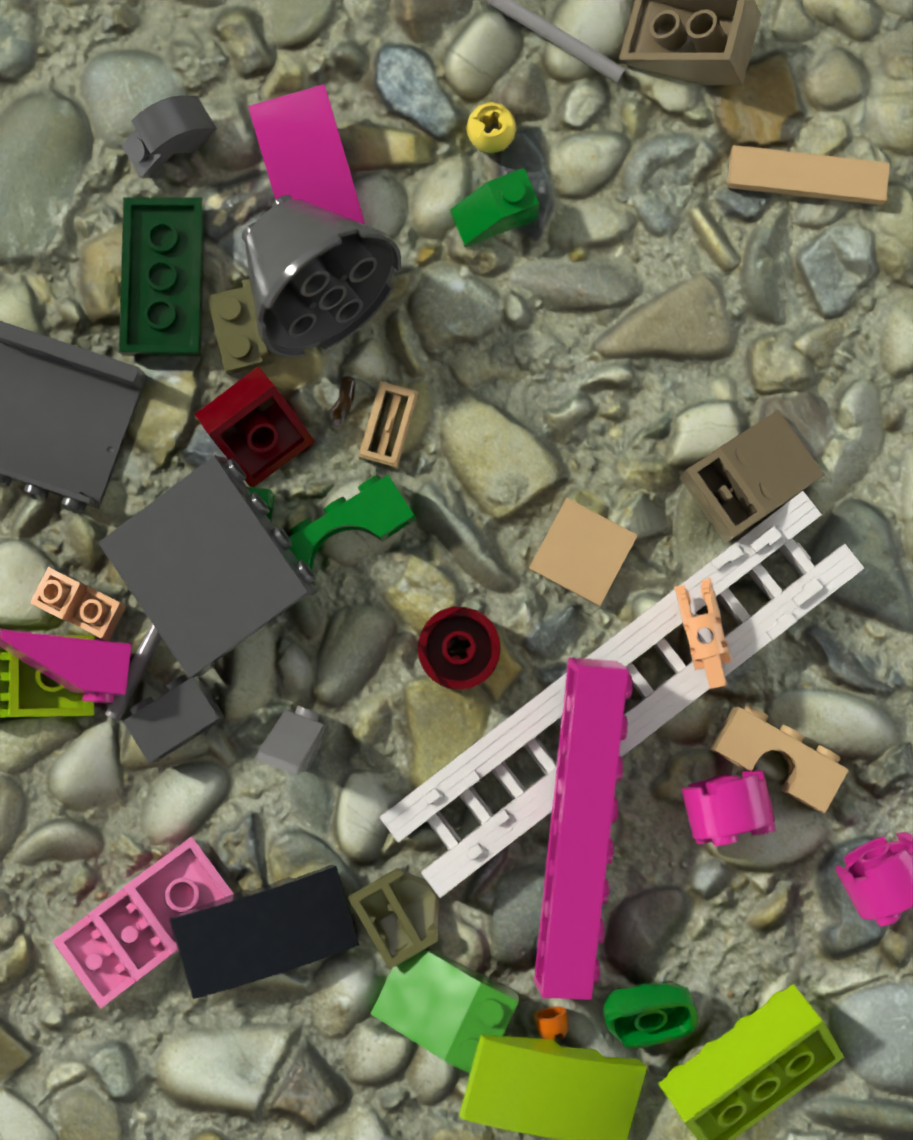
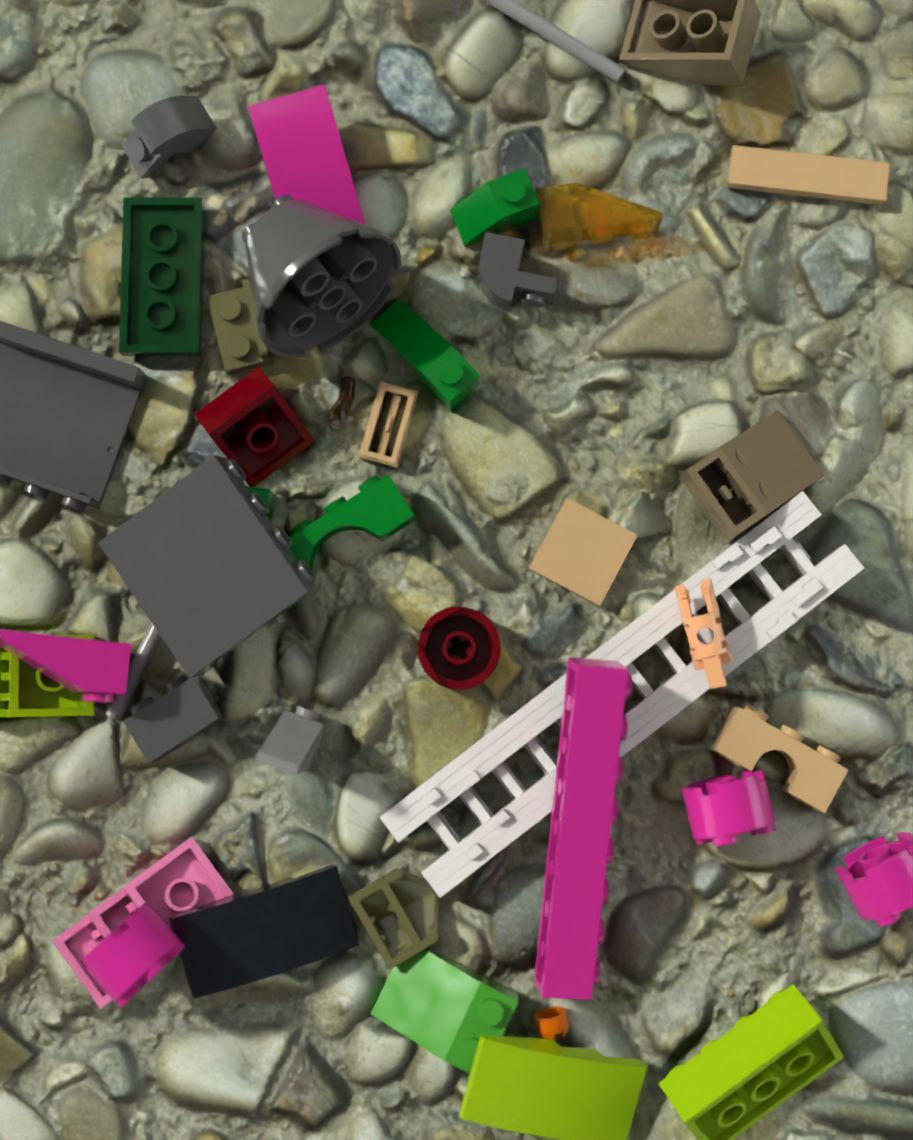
light nougat slope [30,567,127,641] -> none
light yellow piece [466,102,517,154] -> none
green piece [603,983,697,1048] -> none
none -> dark pink brick [81,903,185,1008]
none -> green slope [370,298,480,412]
none -> dark grey brick [480,232,558,312]
none -> clear yellow slope [536,183,663,250]

